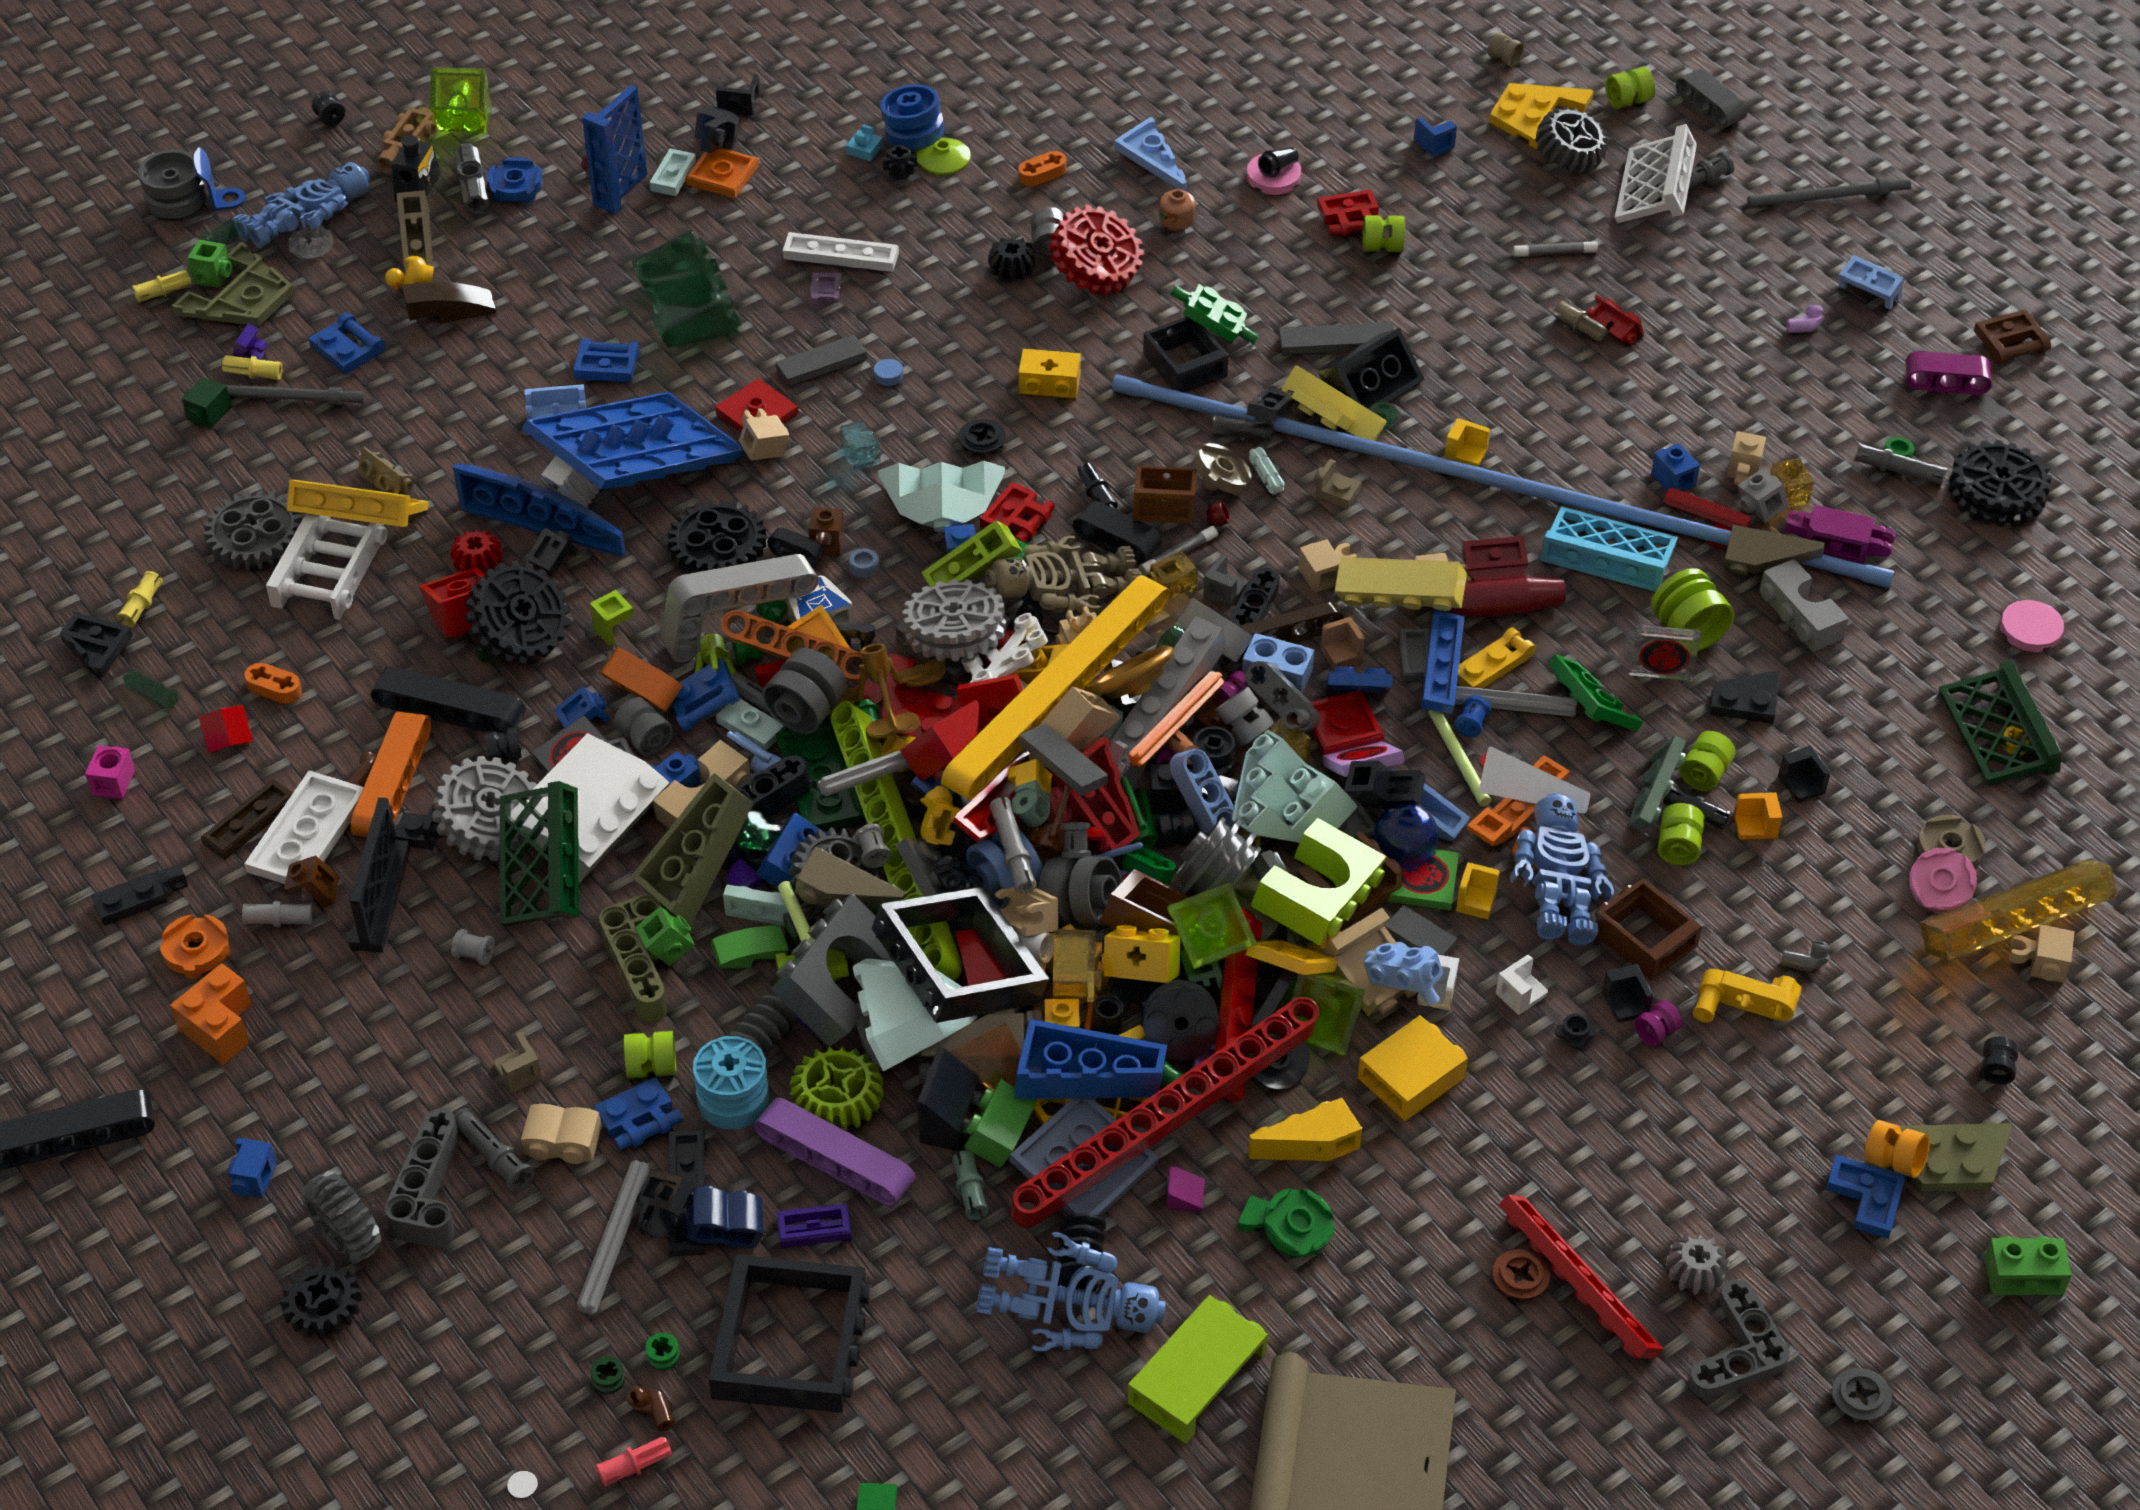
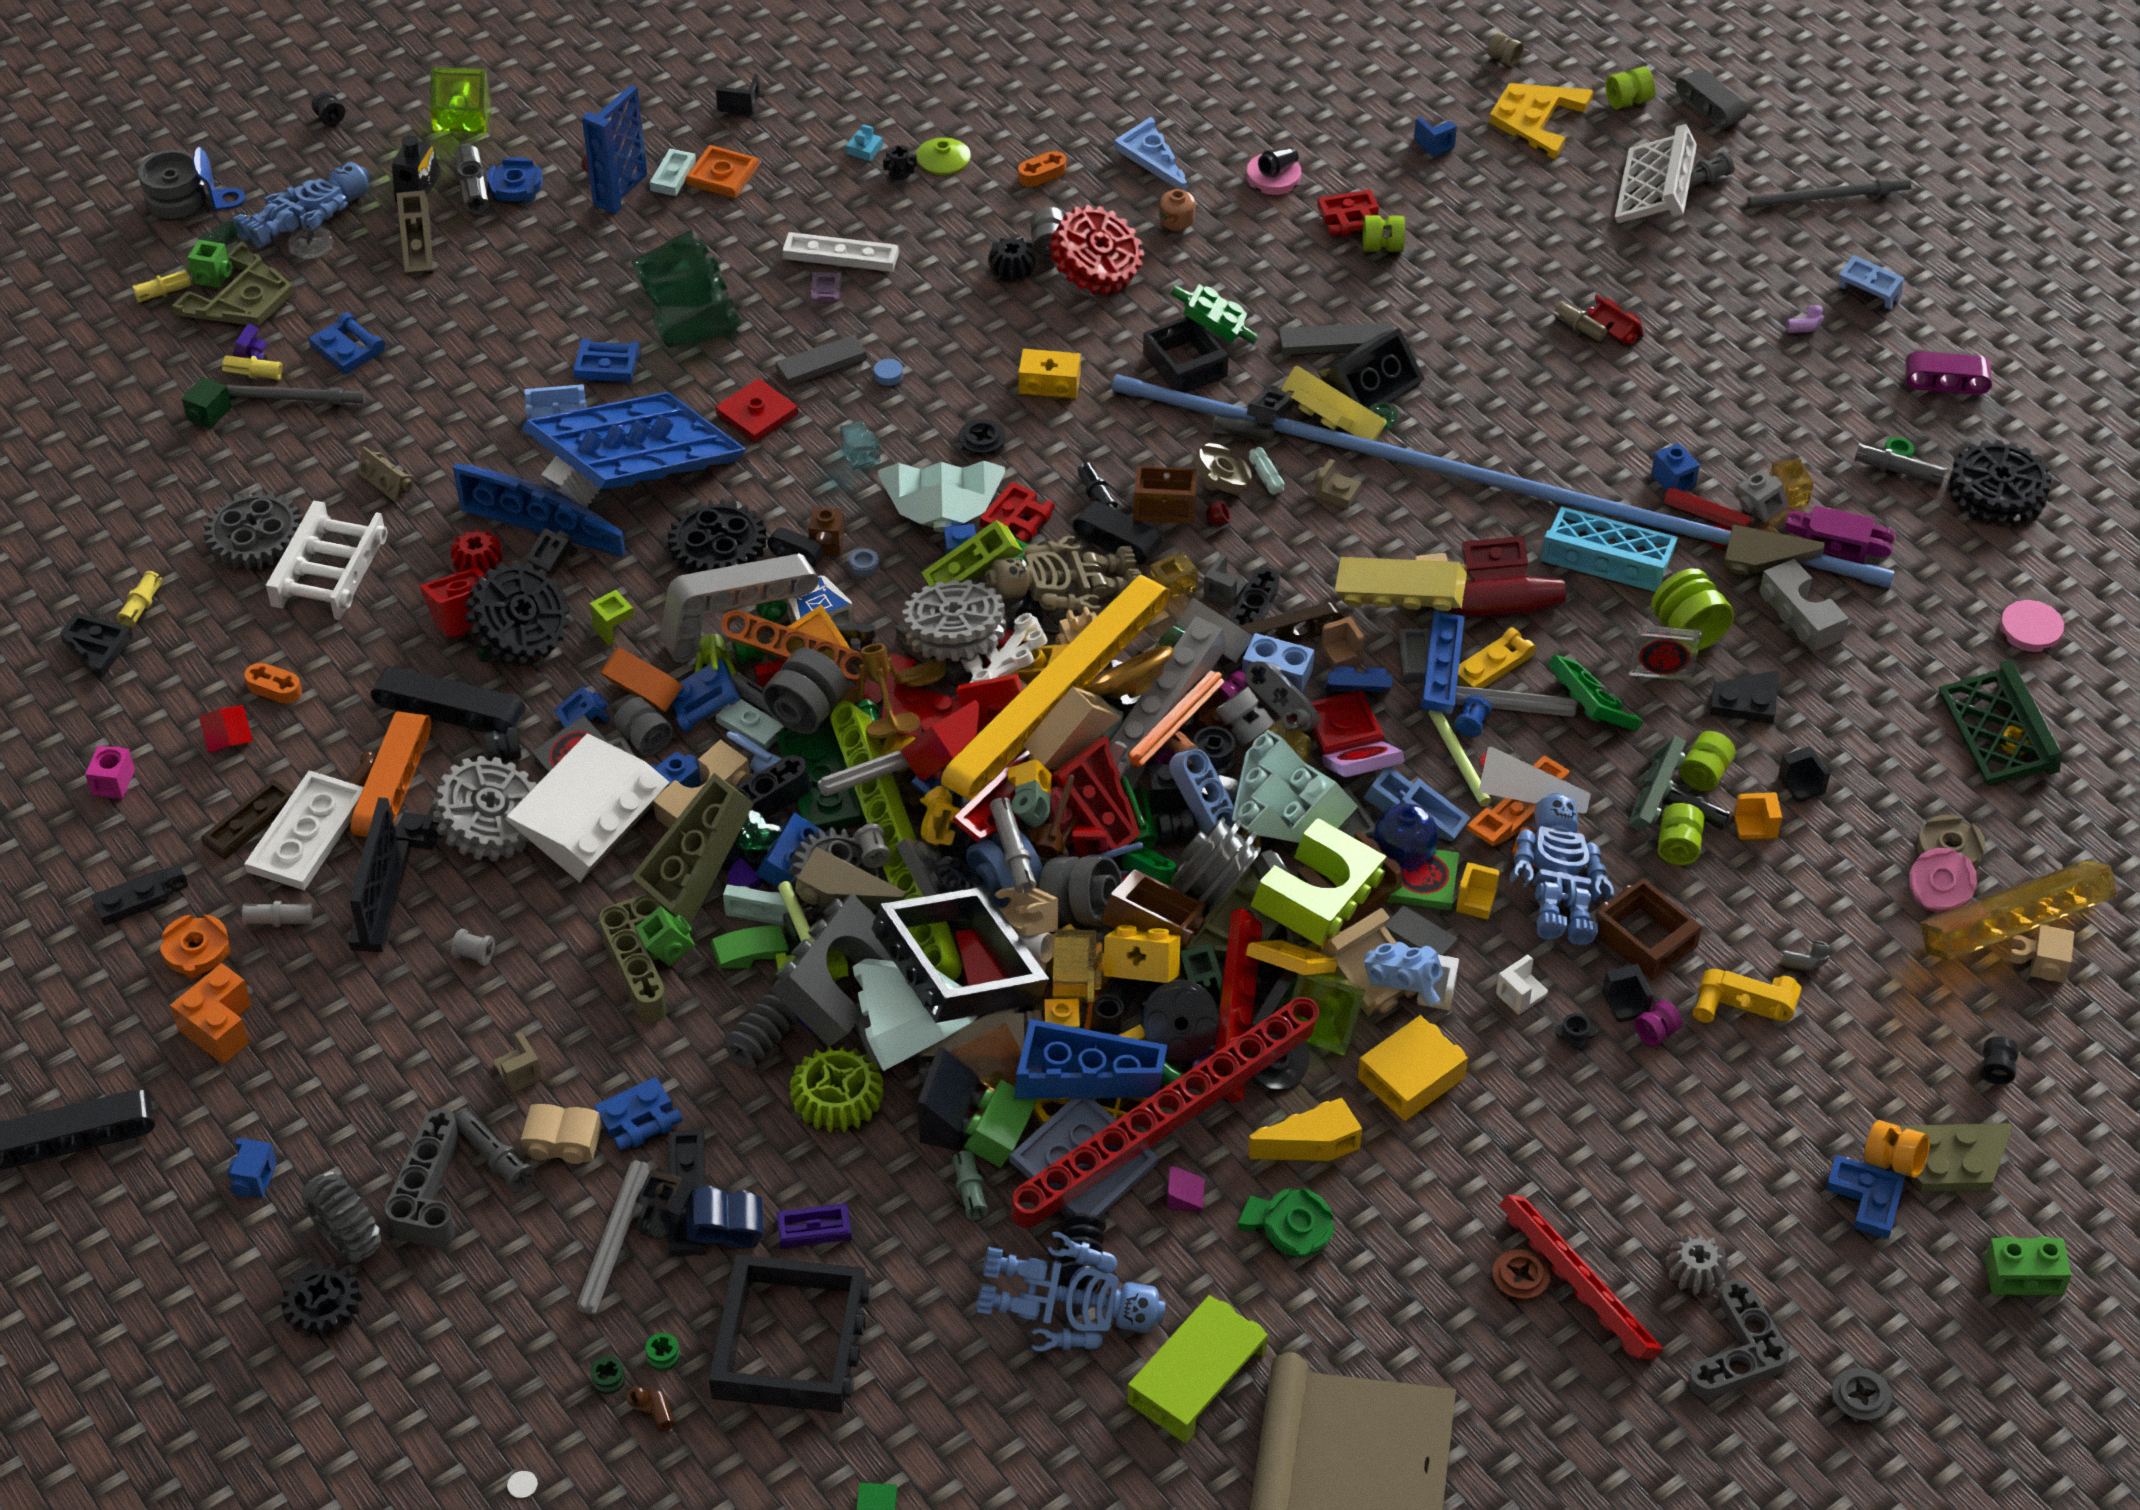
clear green axle [123,669,179,708] -> none
reddish brown bracket [284,855,340,907] -> none
yellow fence [287,480,429,527] -> none
medium nougat brick [376,107,438,174] -> none
yellow animal [385,256,434,292] -> none
dark brown slope [402,282,496,324] -> none
dark green fence [500,781,579,926] -> none
coral axle [595,1437,672,1487] -> none
lime wheel [624,1030,676,1079] -> none
medium azure wheel [693,1036,769,1129] -> none
black brick [694,105,739,153] -> none
tan brick [739,408,789,461] -> none
medium lavender beam [754,1097,916,1207] -> none
blue wheel [880,84,945,150] -> none
dark grey tile [1019,723,1108,796] -> none
dark grey bush [1060,822,1091,858] -> none
flat silver bar [1139,526,1218,576] -> none
clear neon green slope [1167,882,1257,969] -> none
tan brick [1298,539,1357,593] -> none
black brick [1345,760,1426,811] -> none
yellow panel [1444,418,1490,467] -> none
flat silver bar [1513,241,1598,257] -> none
dark grey gear [1535,106,1610,174] -> none
tan brick [1727,431,1766,485] -> none
reddish brown plate [1974,309,2051,365] -> none

